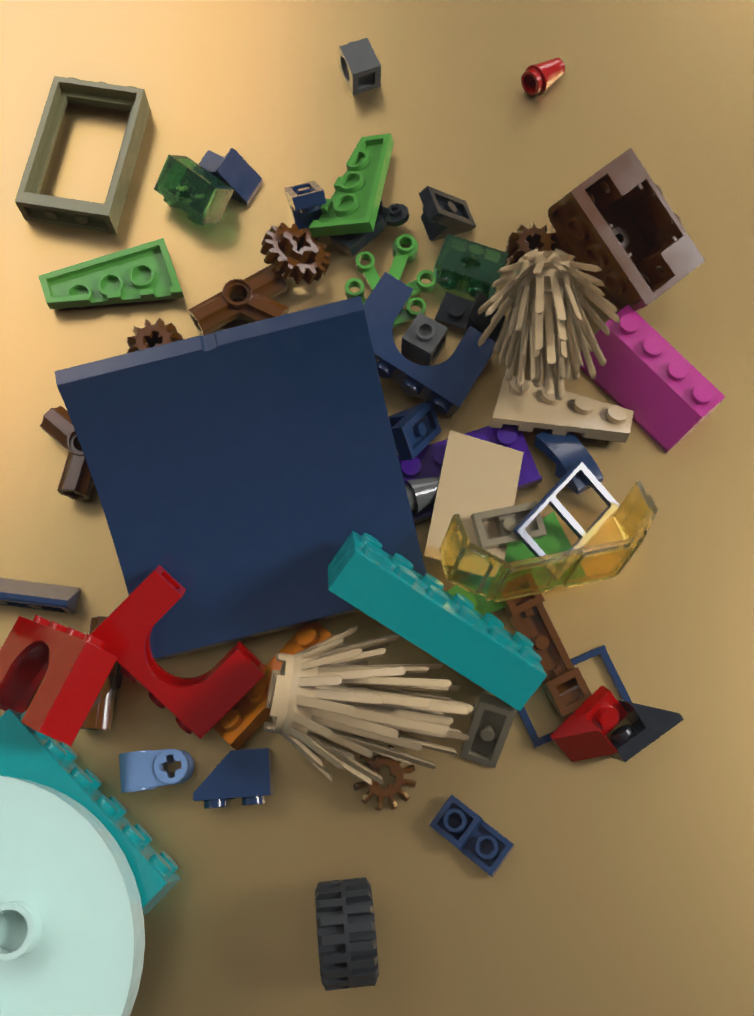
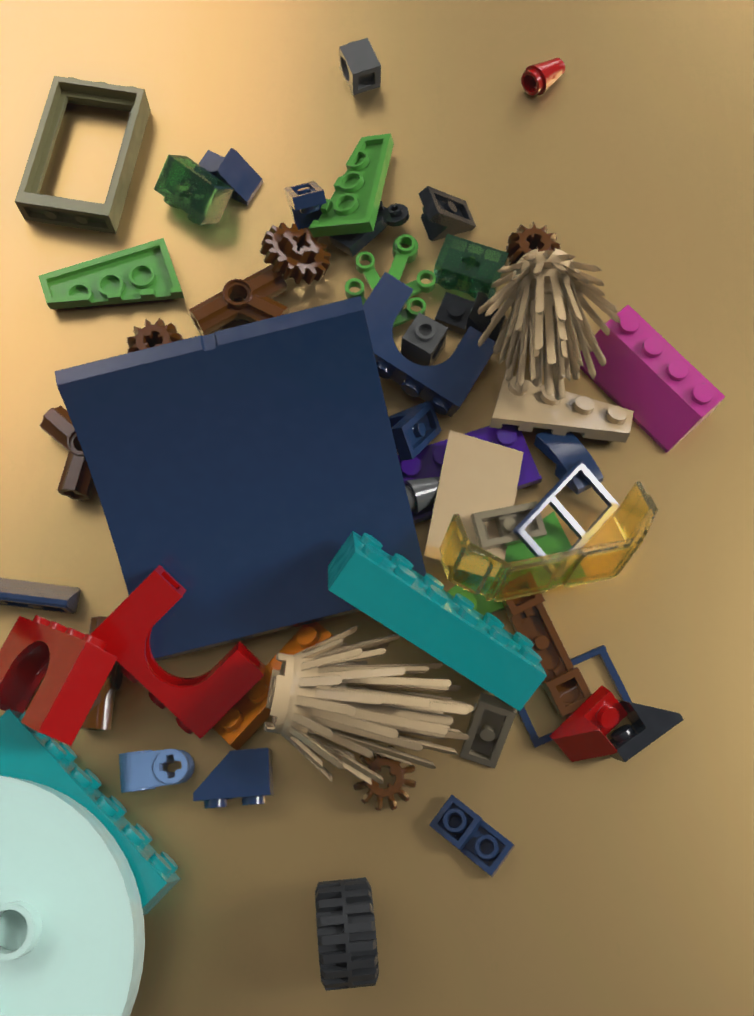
reddish brown brick [548,148,705,314] -> none

